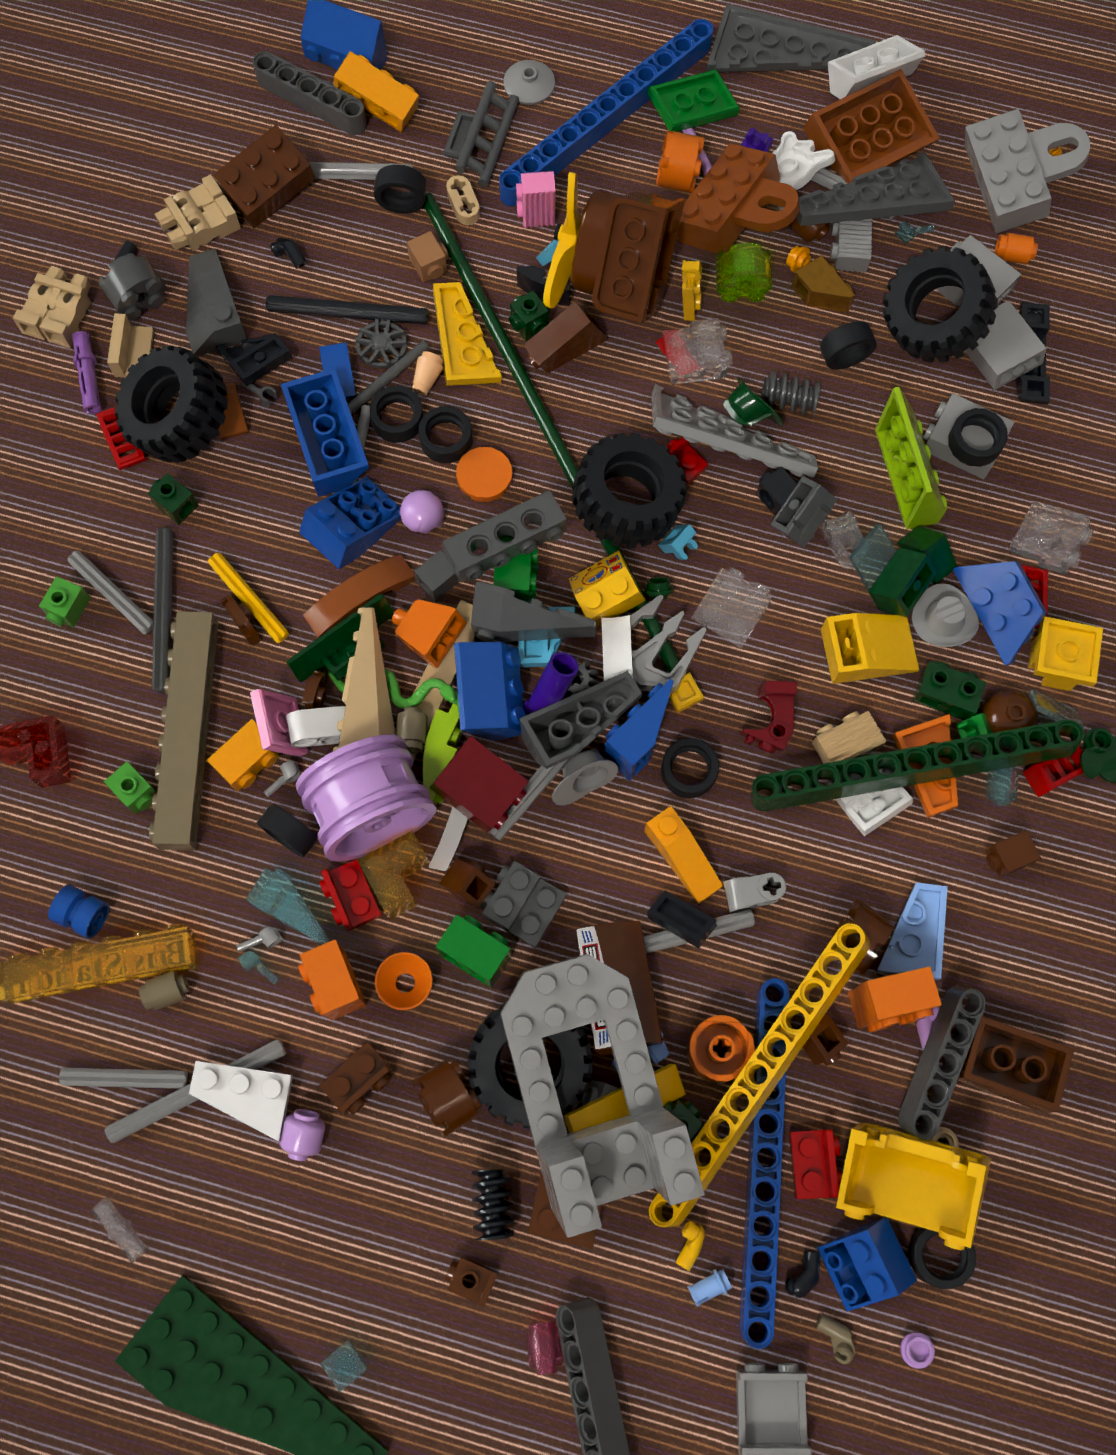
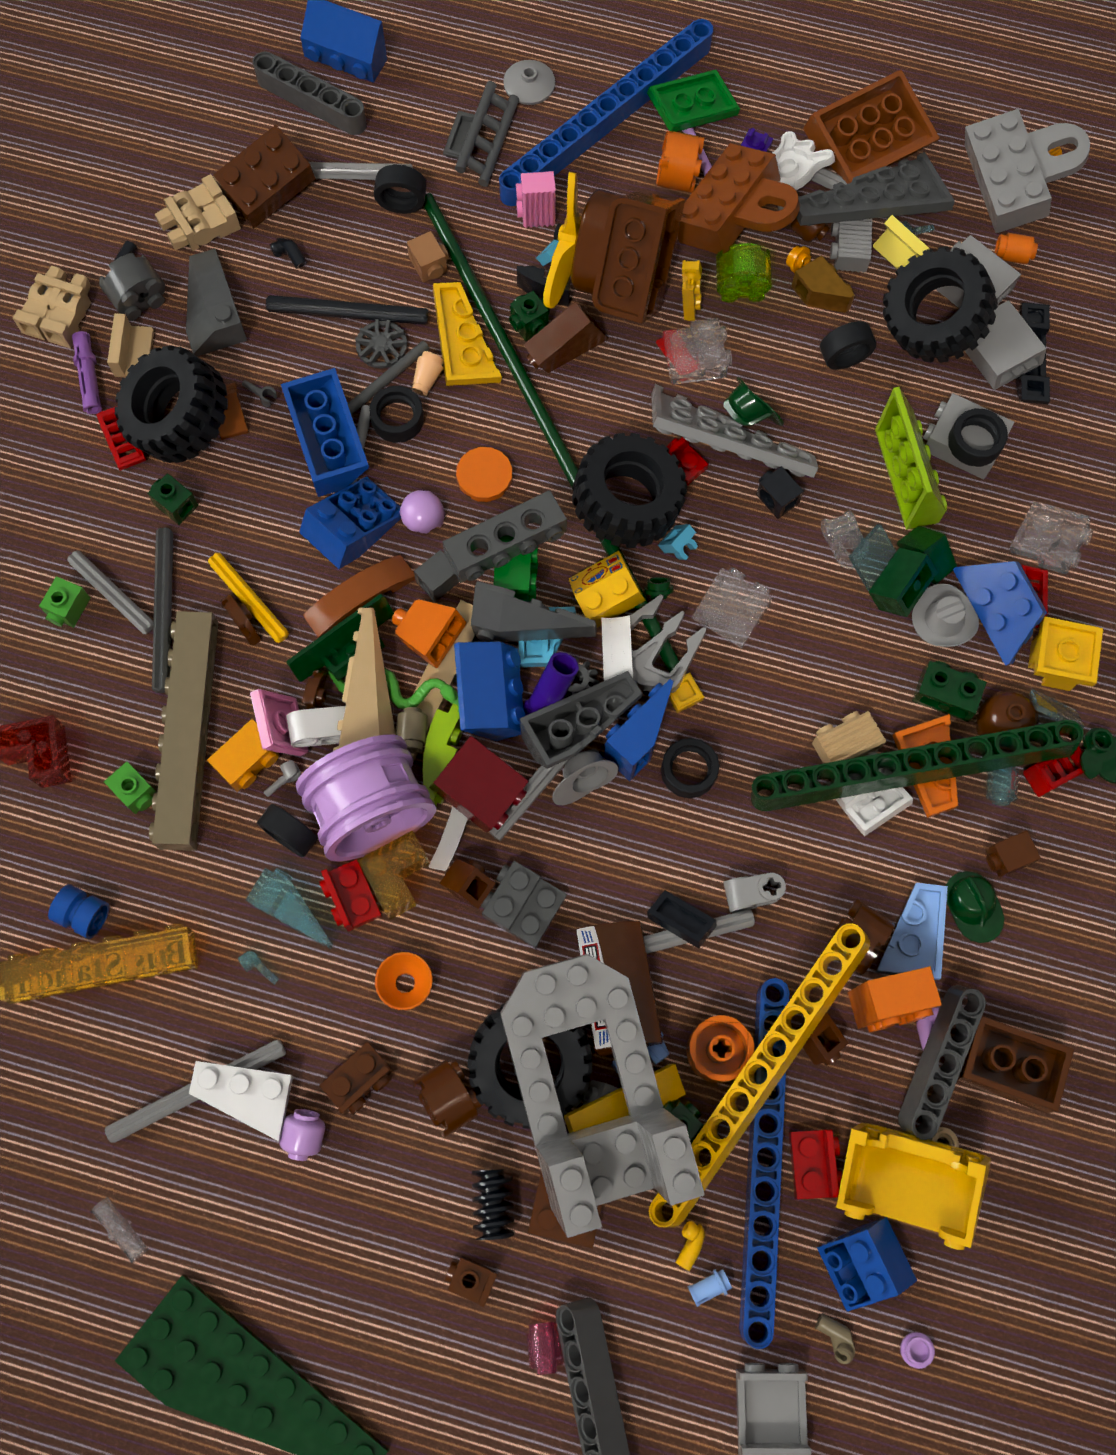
light grey axle [59,1068,188,1089] -> none
dark tan brick [139,970,190,1011] -> none
black wing [216,333,292,386] -> none
light grey hand [236,927,283,952] -> none
orange brick [298,939,367,1021] -> none
blue slope [319,342,356,399] -> none
clear light blue plate [320,1340,368,1392] -> none
light orange brick [333,51,419,133] -> none
black tyre [419,406,472,463] -> none
green brick [435,914,512,989] -> none
tan beam [446,175,480,225] -> none
light orange slope [644,806,723,904] -> none
dark grey wing [706,4,876,72] -> none
dark red tile [740,681,797,754] -> none
dark grey piece [760,370,821,417] -> none
dark grey brick [770,476,838,548] -> none
black arm [785,1251,820,1298] -> none
yellow slope [821,613,919,684] -> none
white slope [828,35,925,99] -> none
black tyre [909,1227,976,1289] -> none
green tile [956,713,992,739] -> none
none -> light yellow panel [873,215,930,269]
none -> dark green piece [945,871,1005,943]

